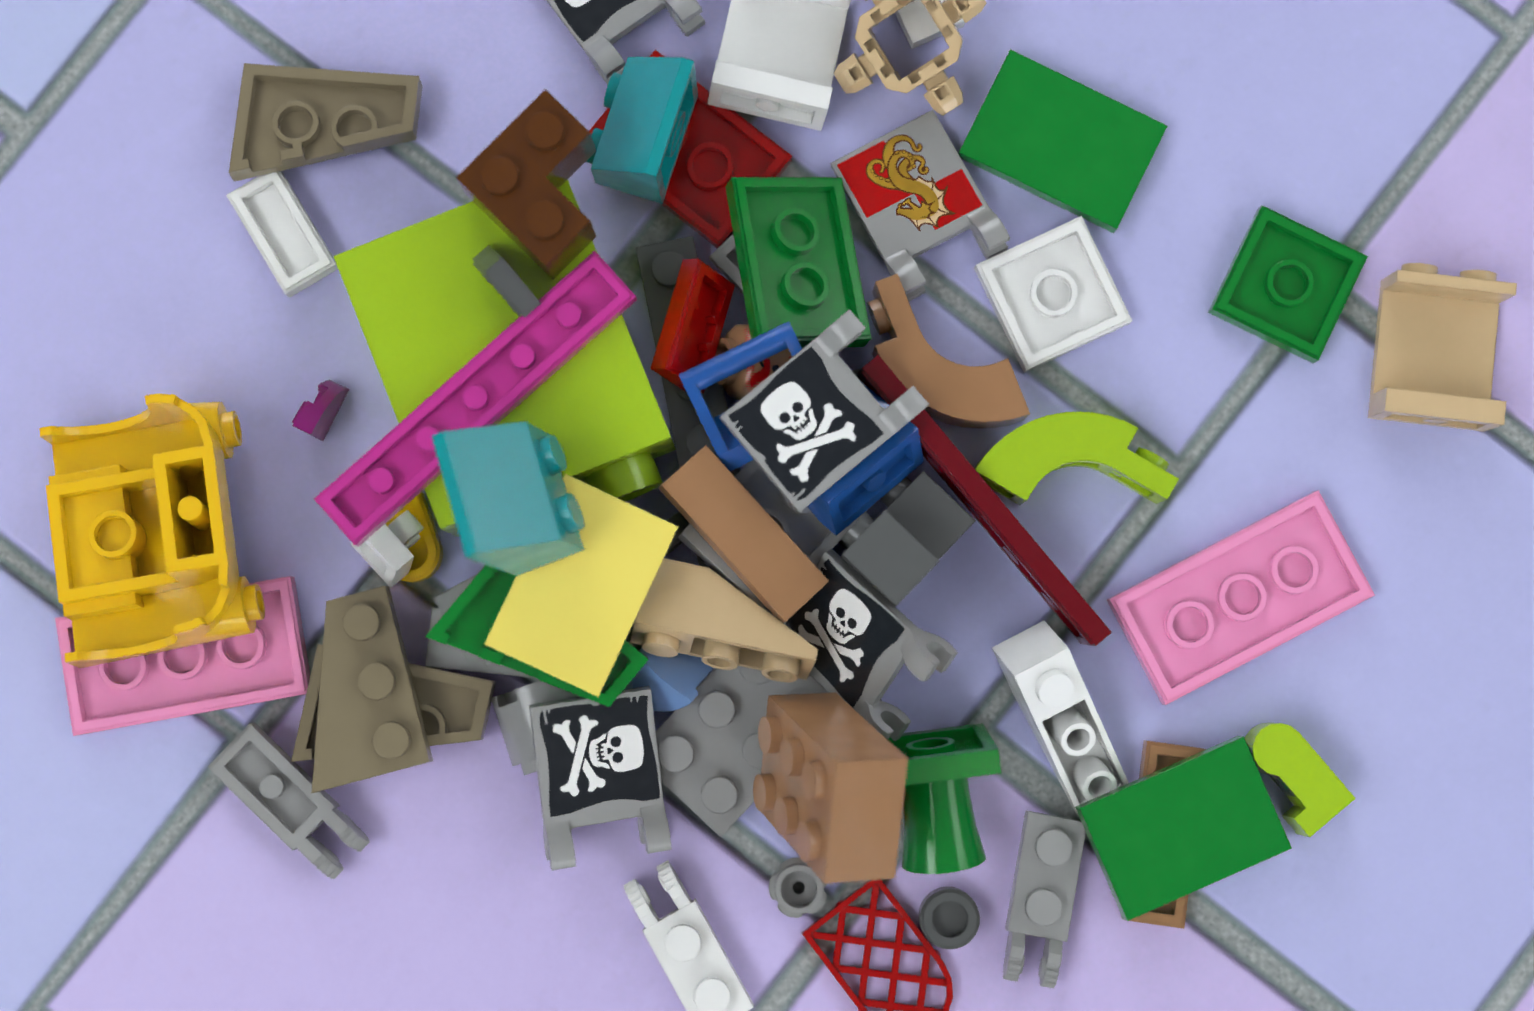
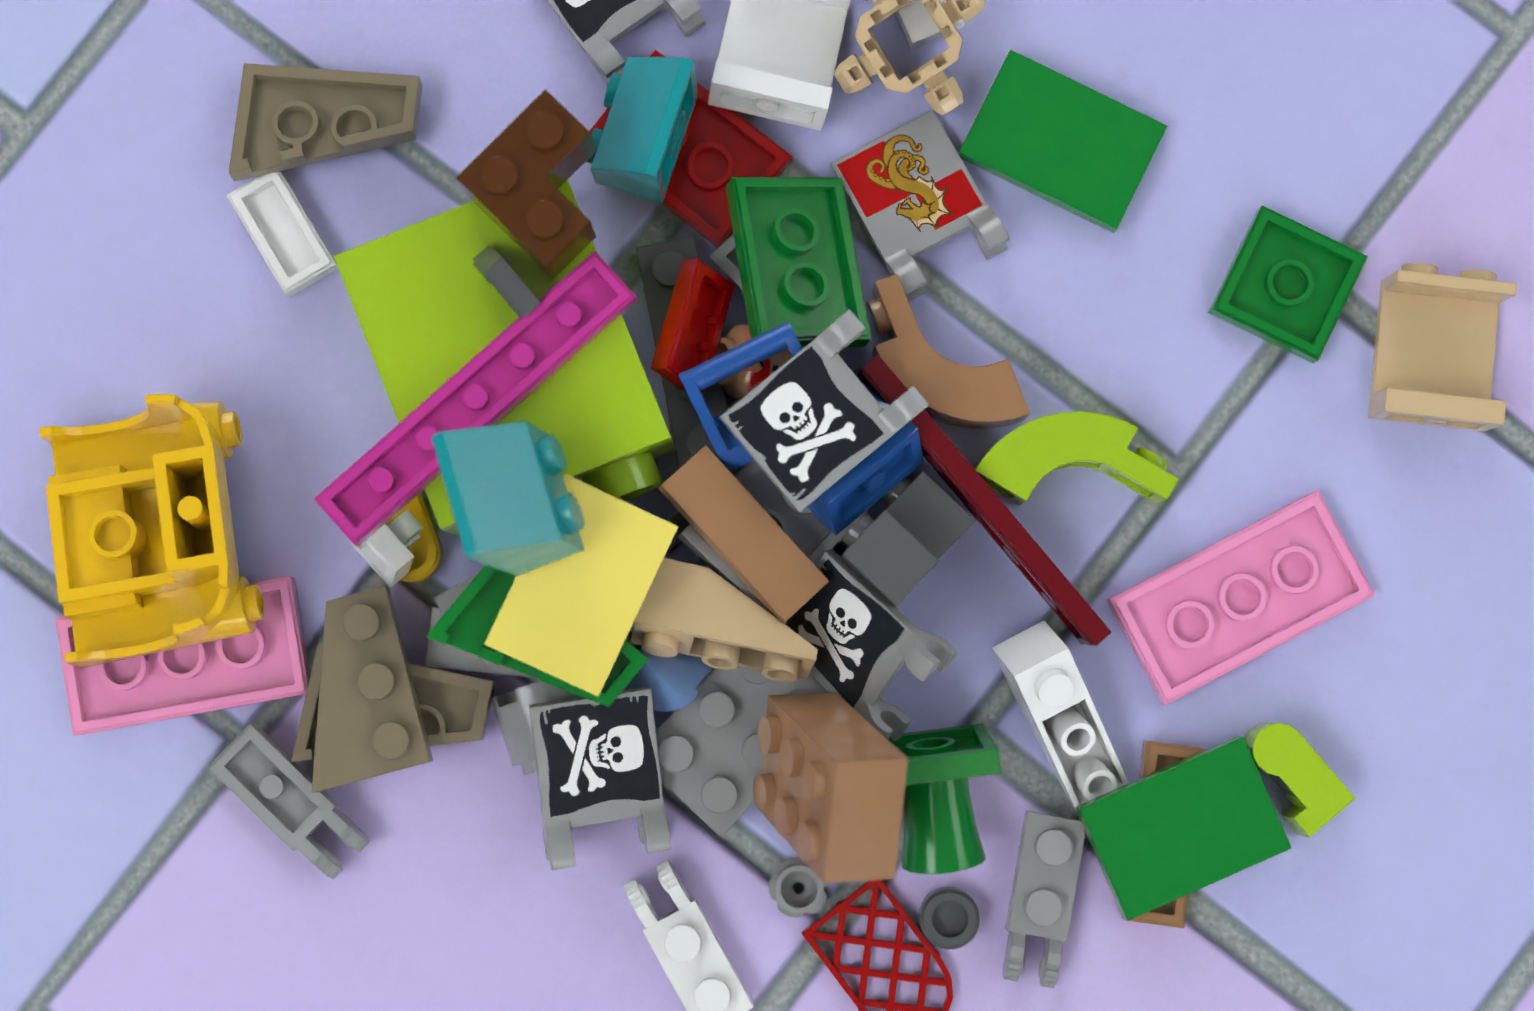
magenta tile [292,380,349,441] -> none
white tile [974,216,1132,373] -> none

